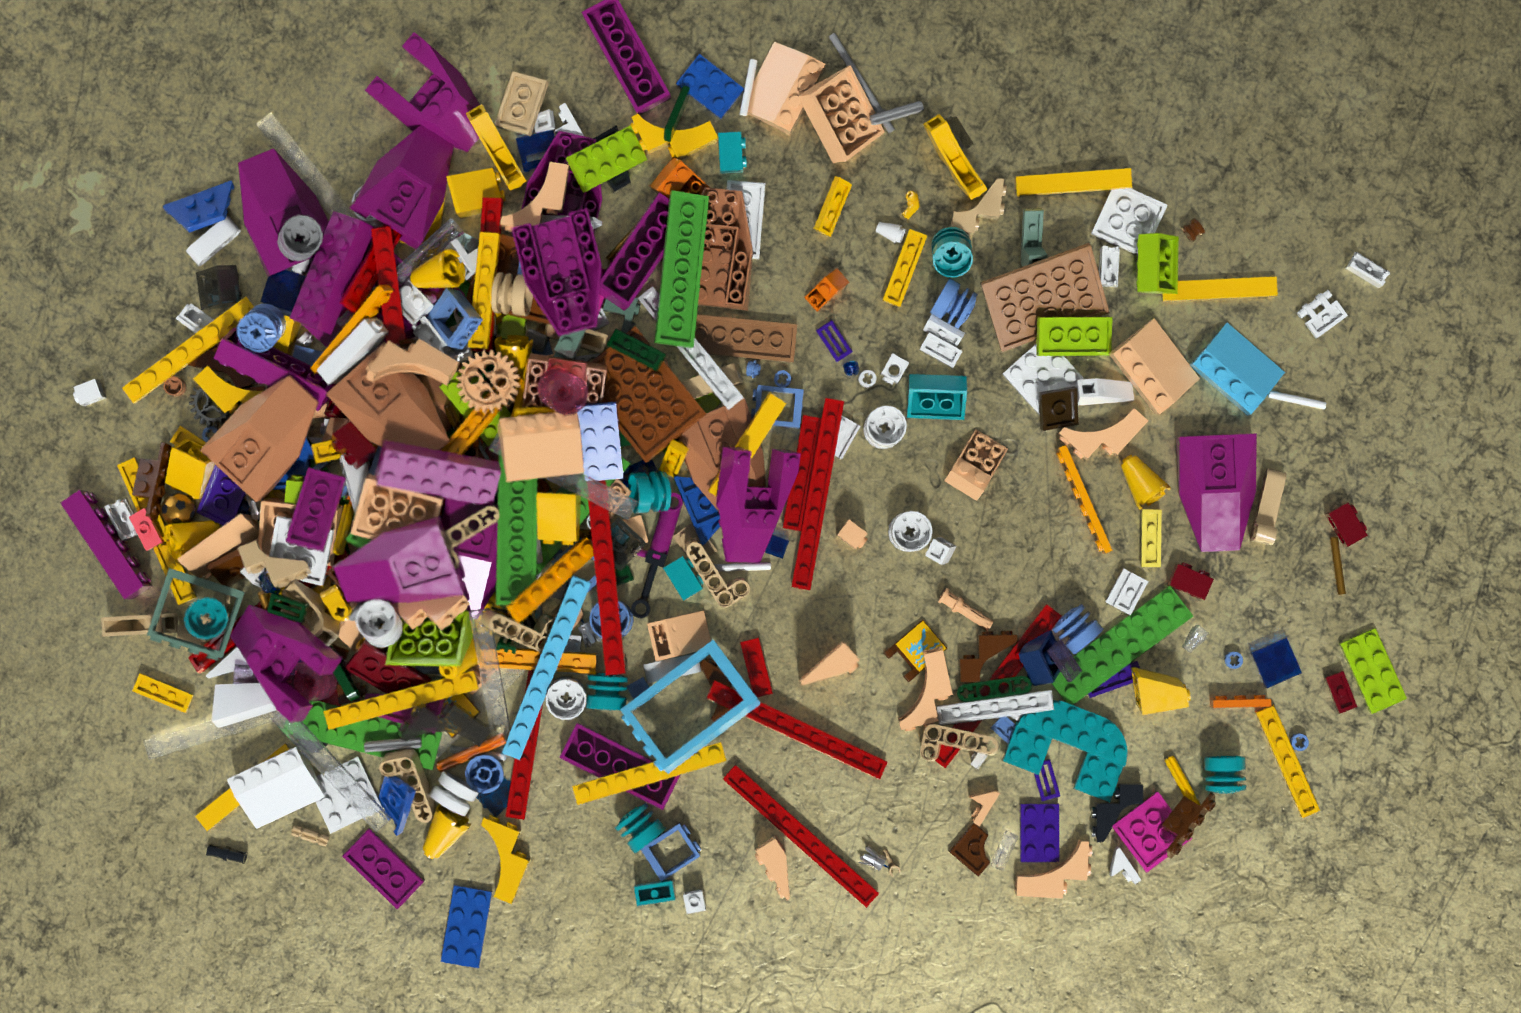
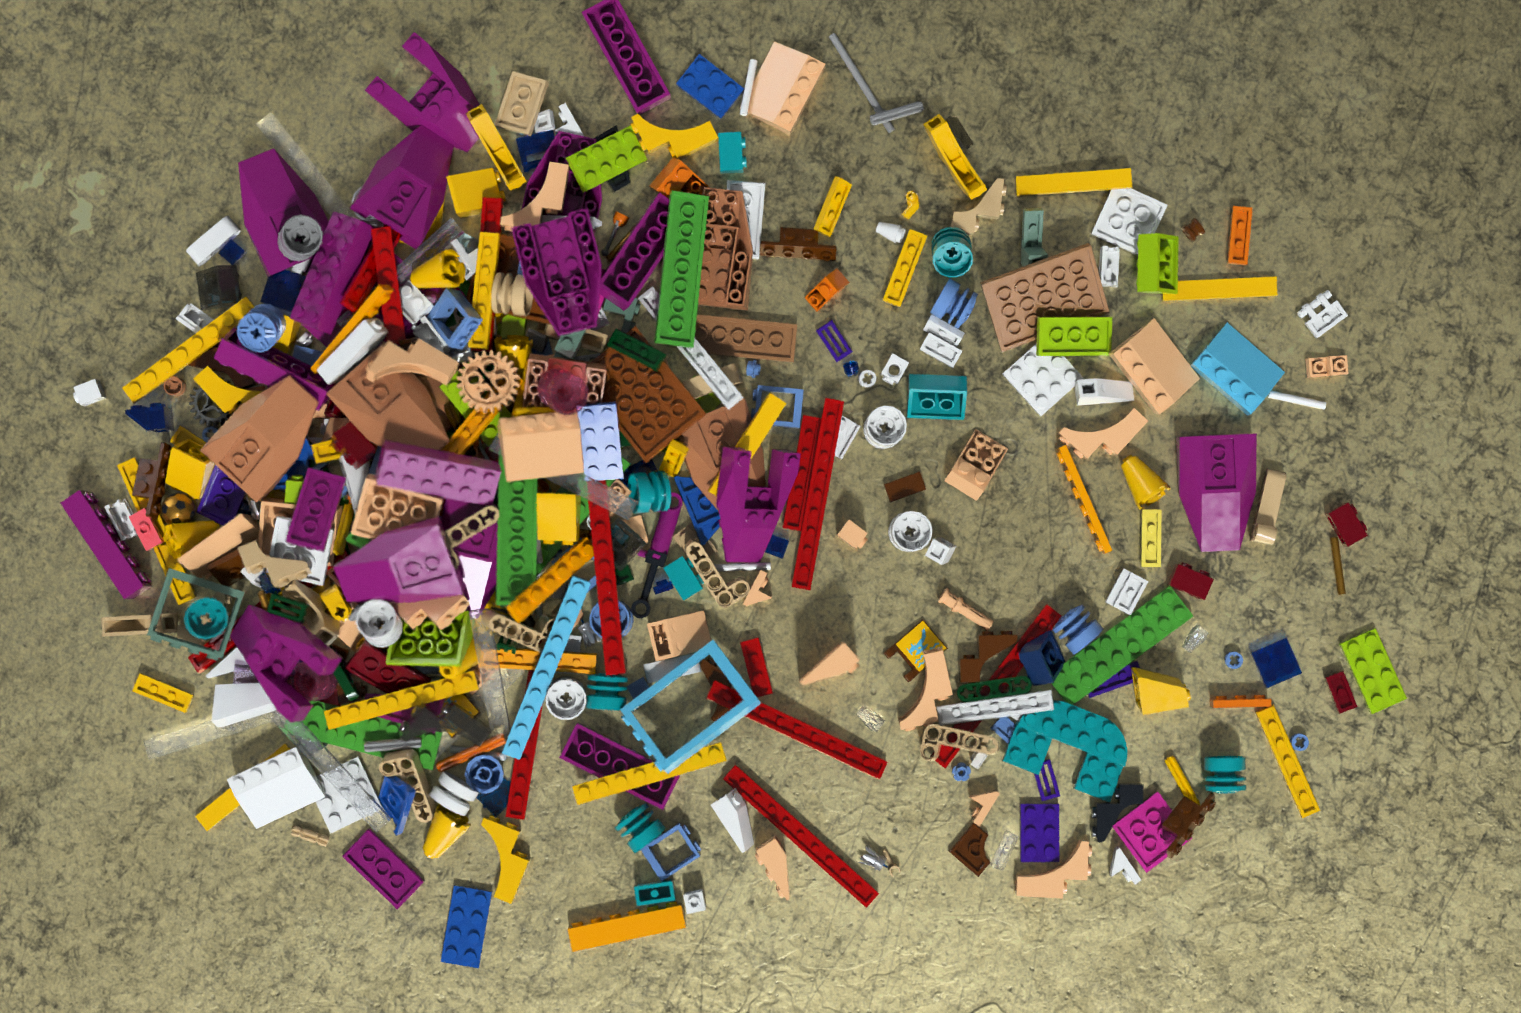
blue wing [163,180,235,233] -> none
black pin [206,844,247,864] -> none
dark green tile [664,86,690,142] -> none
medium blue bush [774,370,791,388] -> none
light nougat slope [798,65,885,163] -> none
dark brown plate [1039,386,1079,431] -> none
clear purple tile [1047,640,1082,682] -> none
white hinge [1346,252,1390,288] -> none
none -> clear blue slope [125,403,174,433]
none -> clear blue plate [219,239,247,266]
none -> light orange brick [568,901,686,952]
none -> hinge [601,211,630,256]
none -> clear blue plate [653,579,674,595]
none -> white slope [711,788,754,853]
none -> light nougat slope [743,570,772,606]
none -> reddish brown bracket [760,227,837,261]
none -> clear cone [856,706,885,733]
none -> reddish brown tile [884,471,926,503]
none -> medium blue plate [952,762,971,781]
none -> orange plate [1227,206,1253,265]
none -> light nougat slope [1305,355,1349,378]

